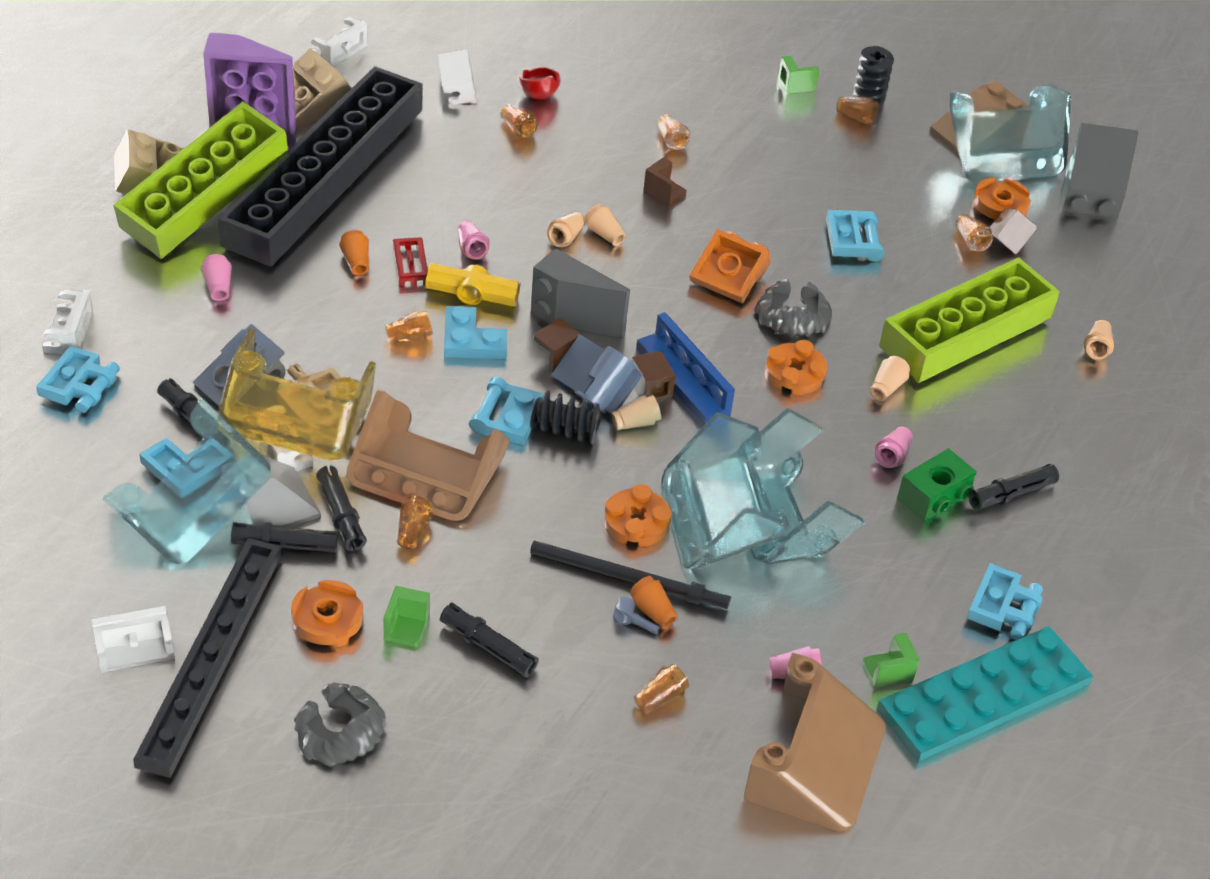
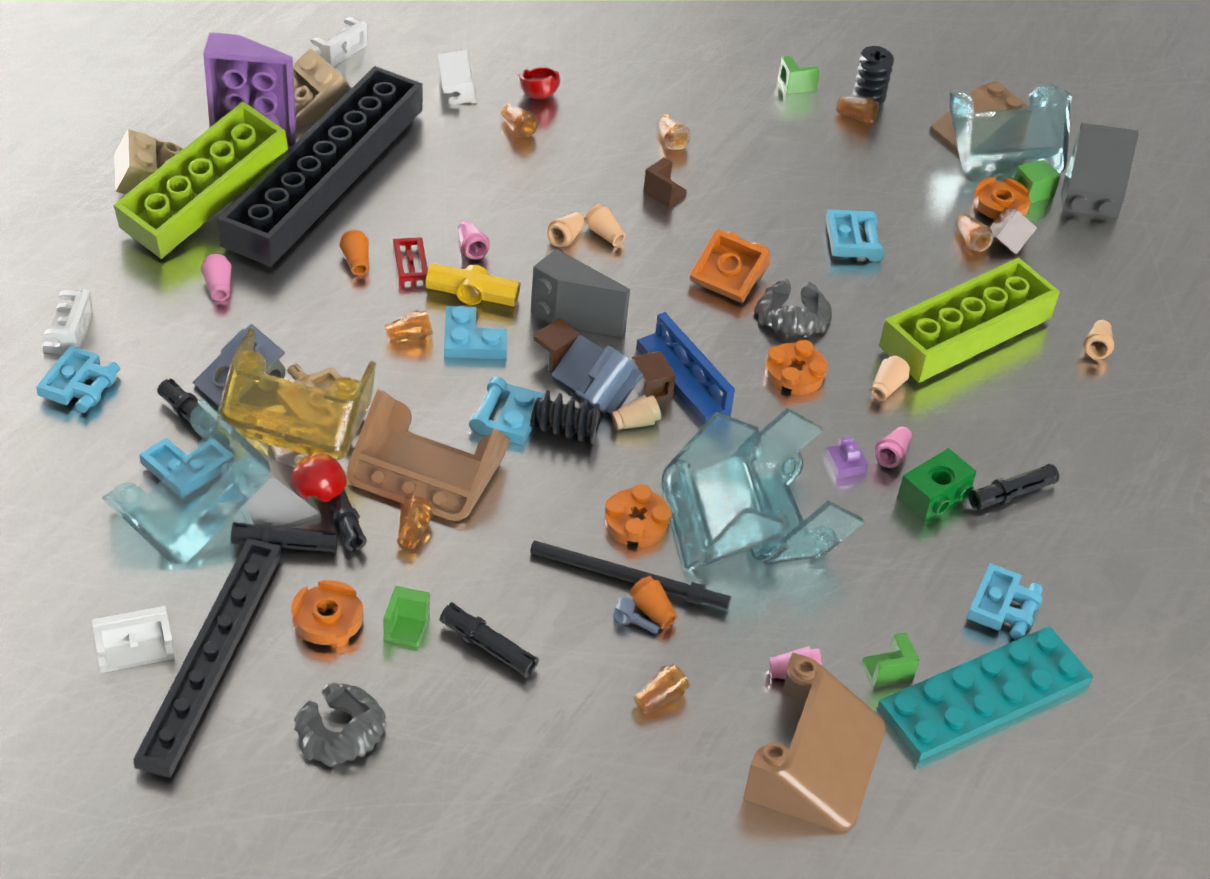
none -> red hair [291,454,347,502]
none -> medium lavender tile [825,436,869,479]
none -> bright green panel [1014,159,1061,203]

